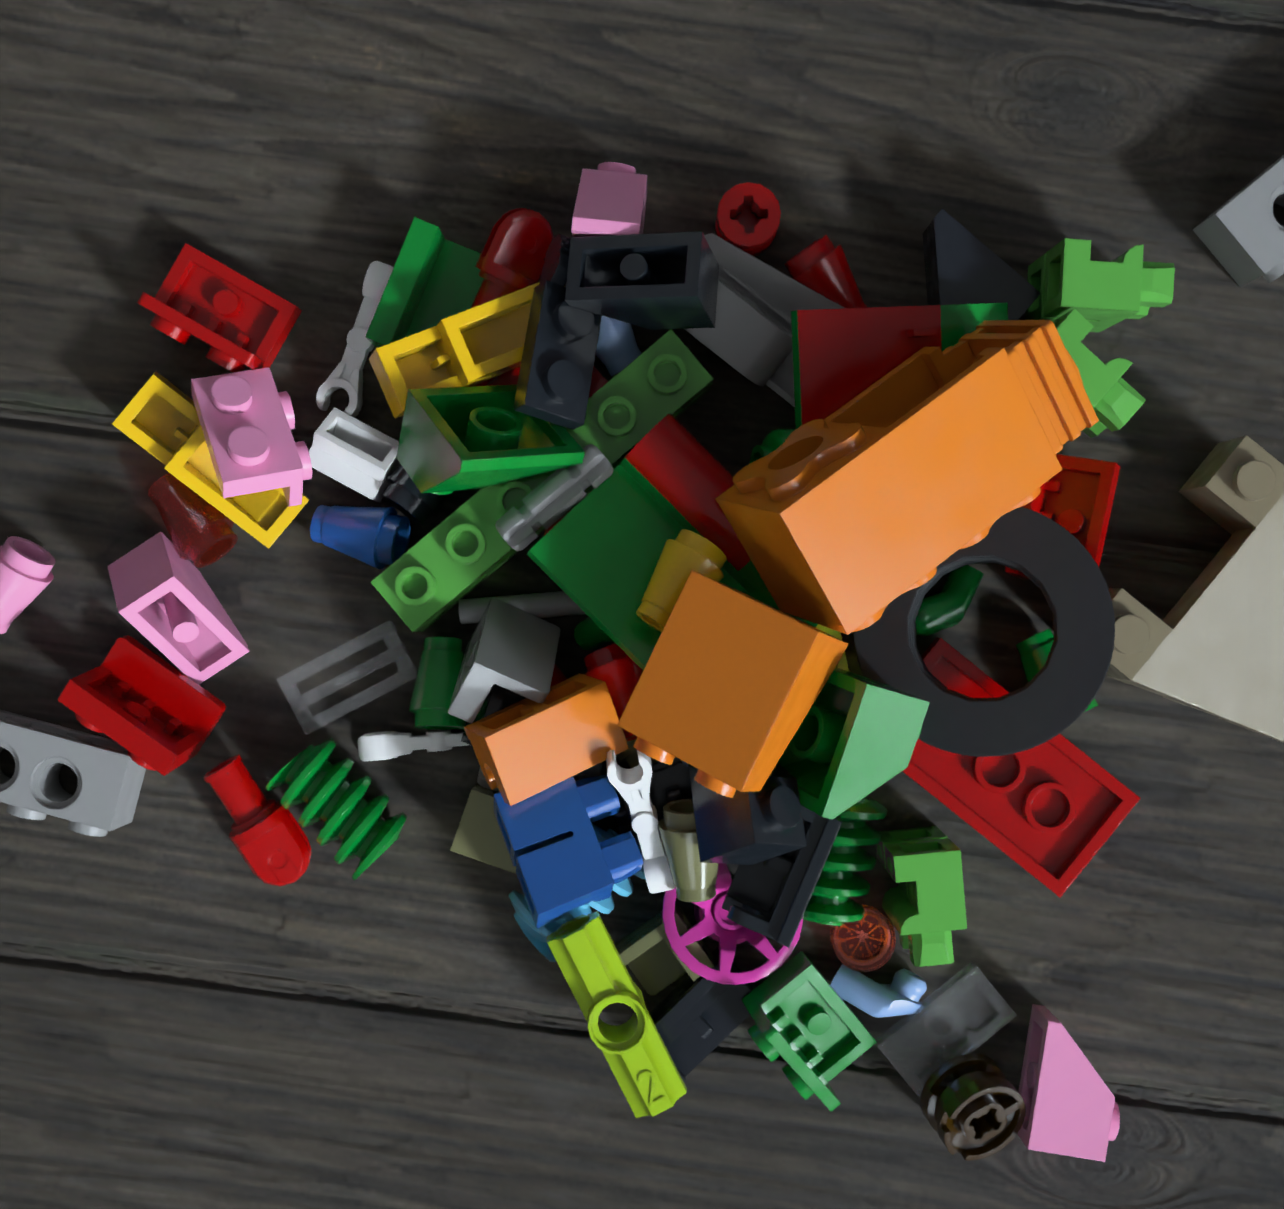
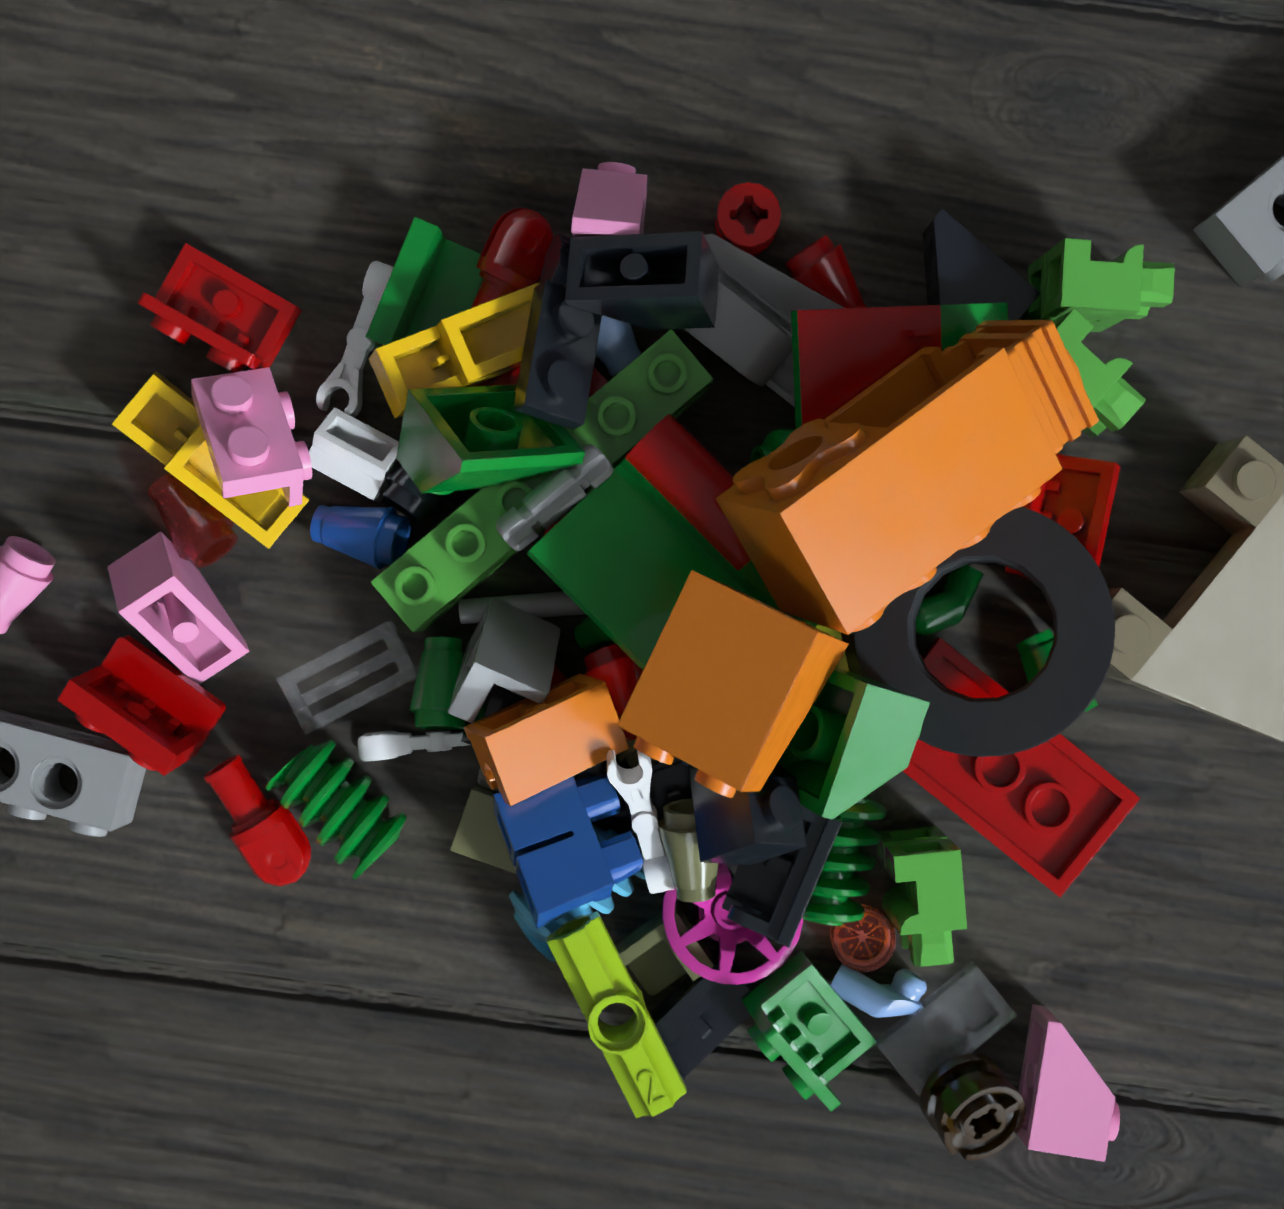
yellow cone [636,529,727,632] -> none

